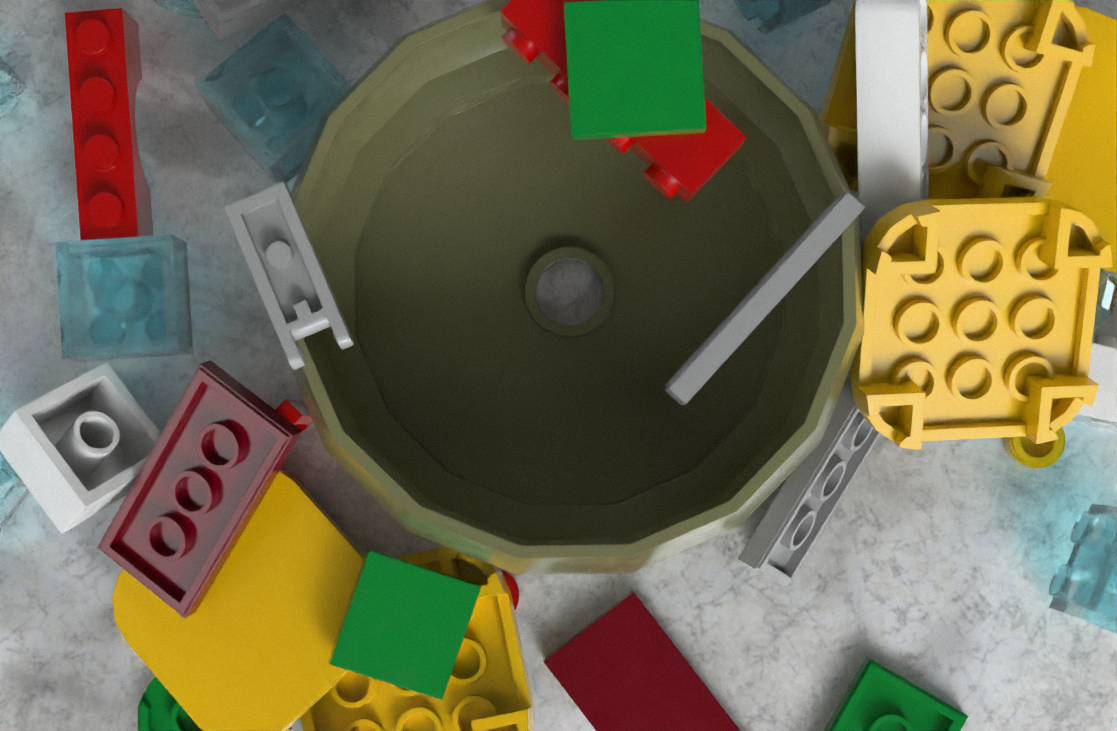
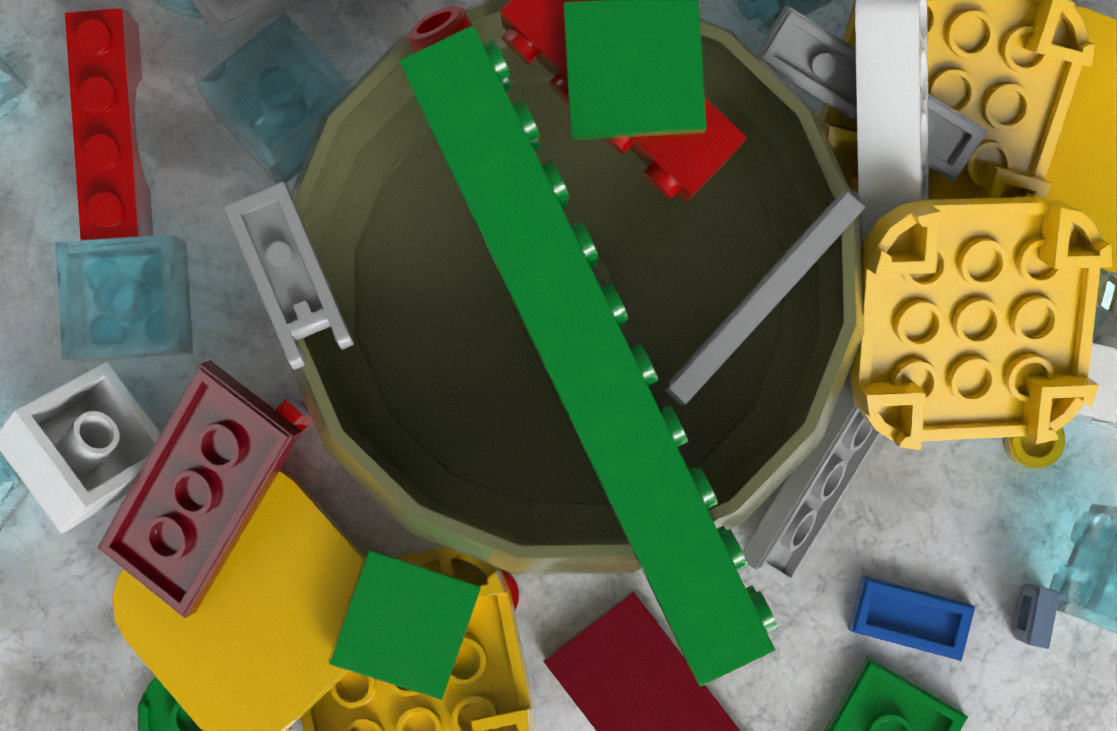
none -> green brick [399,25,778,687]
none -> red tile [407,6,472,53]
none -> light grey tile [756,5,988,182]
none -> blue tile [848,575,976,661]
none -> sand blue tile [1013,583,1060,649]

